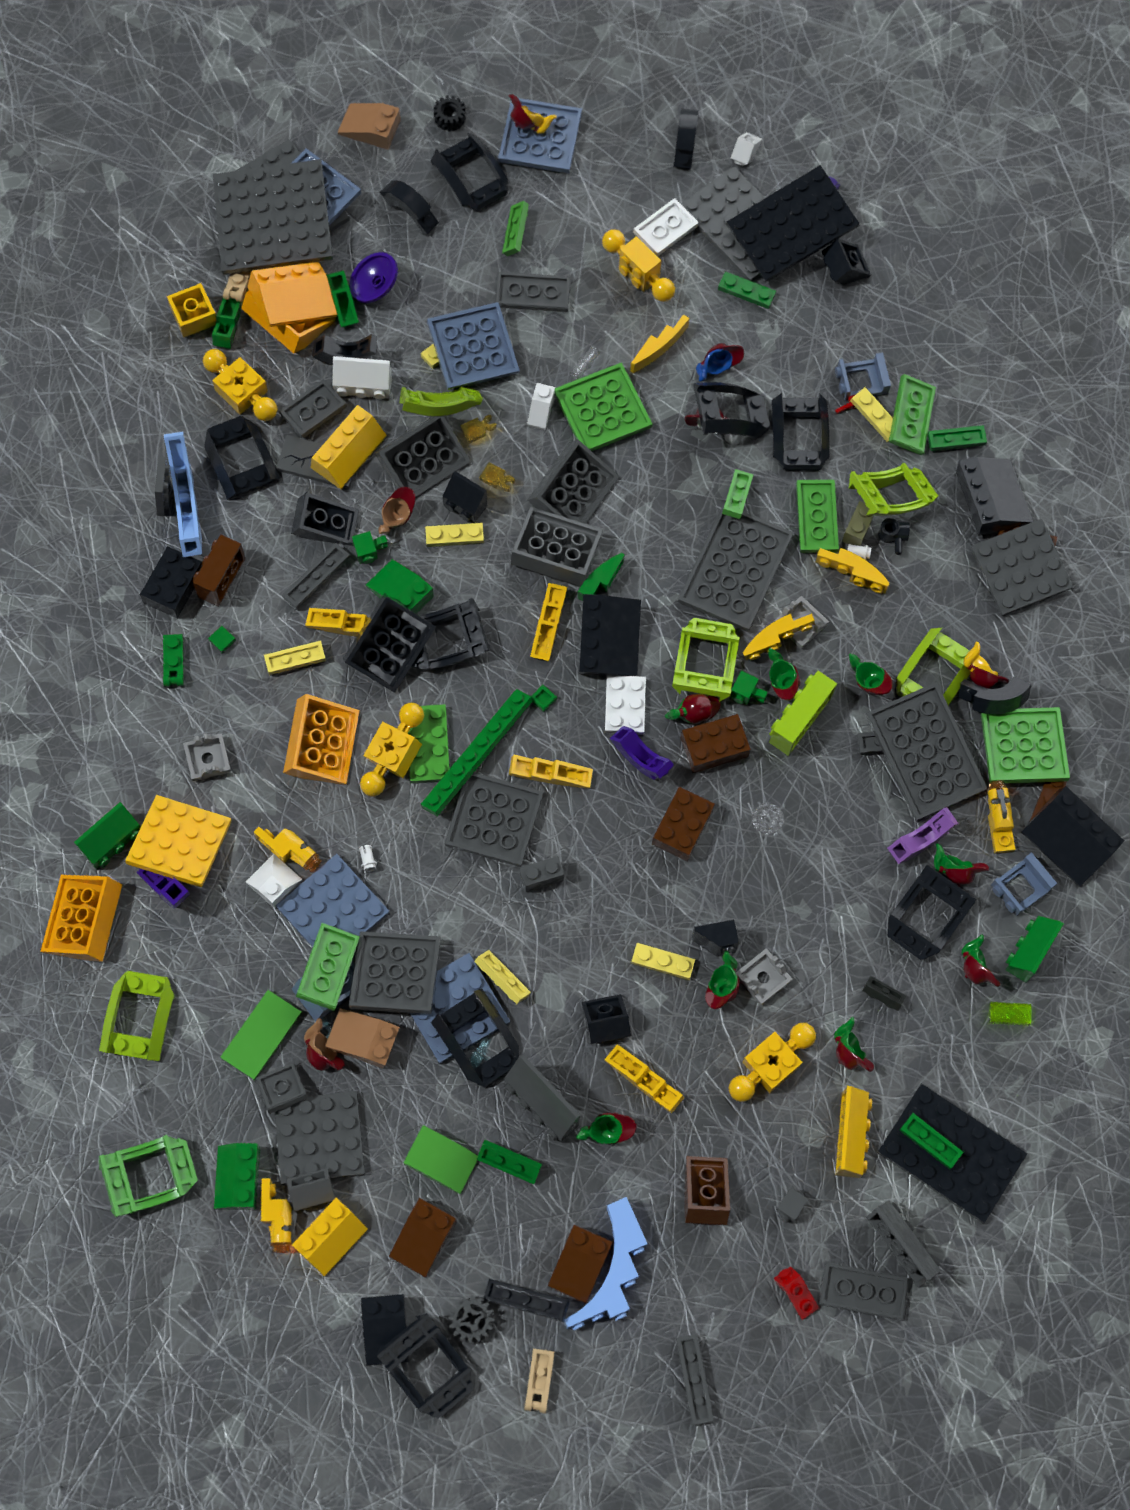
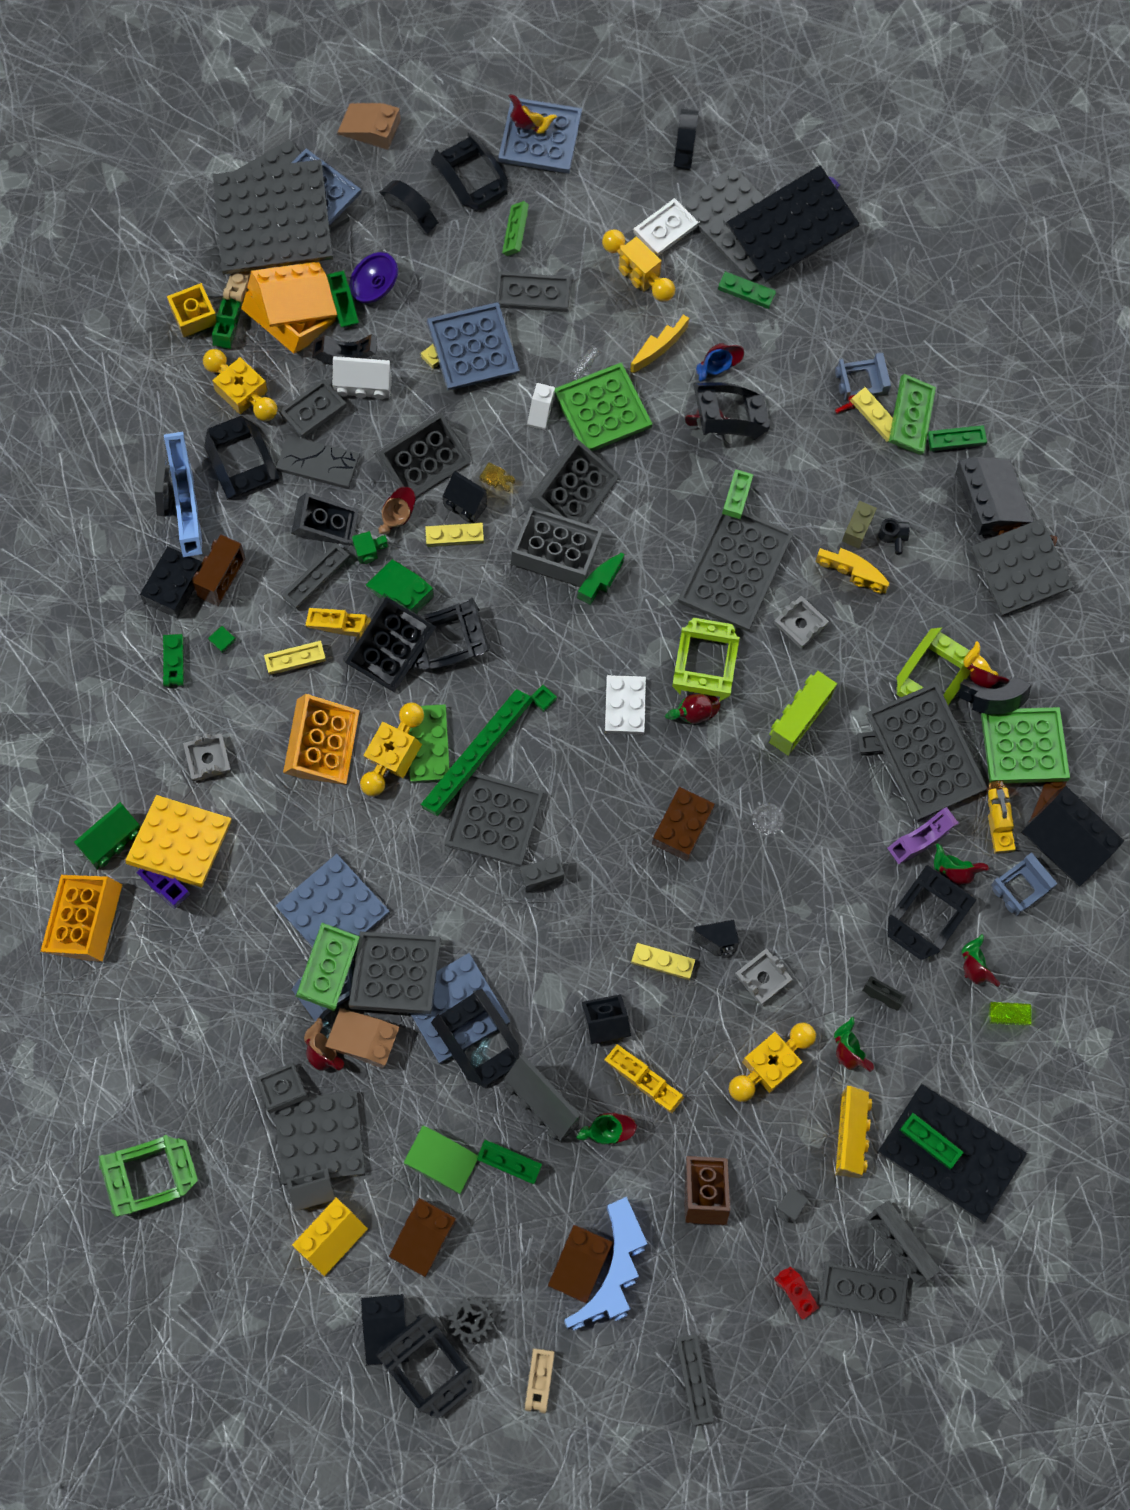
lime wedge [99,970,175,1061] -> none
green slope [214,1143,260,1210] -> none
bright green tile [220,990,302,1081] -> none
white slope [246,854,303,909] -> none
yellow plate [253,827,322,872] -> none
yellow plate [261,1178,298,1253] -> none
yellow slope [311,405,387,489] -> none
white pin [359,845,377,872] -> none
lime wedge [399,387,483,416] -> none
black tyre [433,95,466,131] -> none
clear yellow plate [461,415,496,444] -> none
light yellow plate [474,950,531,1004] -> none
black tile [483,1279,570,1322] -> none
yellow slope [509,755,593,789] -> none
yellow slope [530,583,568,661] -> none
black slope [579,594,641,676] -> none
dark purple arch [610,725,674,780] -> none
reddish brown brick [680,714,751,773] -> none
green hair [705,951,740,1010] -> none
green brick [730,670,768,705] -> none
white slope [731,132,763,166] -> none
yellow slope [743,614,815,660] -> none
green hair [768,648,800,700] -> none
black wedge [771,393,830,470] -> none
bright green plate [796,480,839,553] -> none
black slope [821,239,871,285] -> none
white pin [848,544,871,560] -> none
lime wedge [849,463,938,516] -> none
green hair [849,654,893,695] -> none
green slope [1005,916,1064,983] -> none

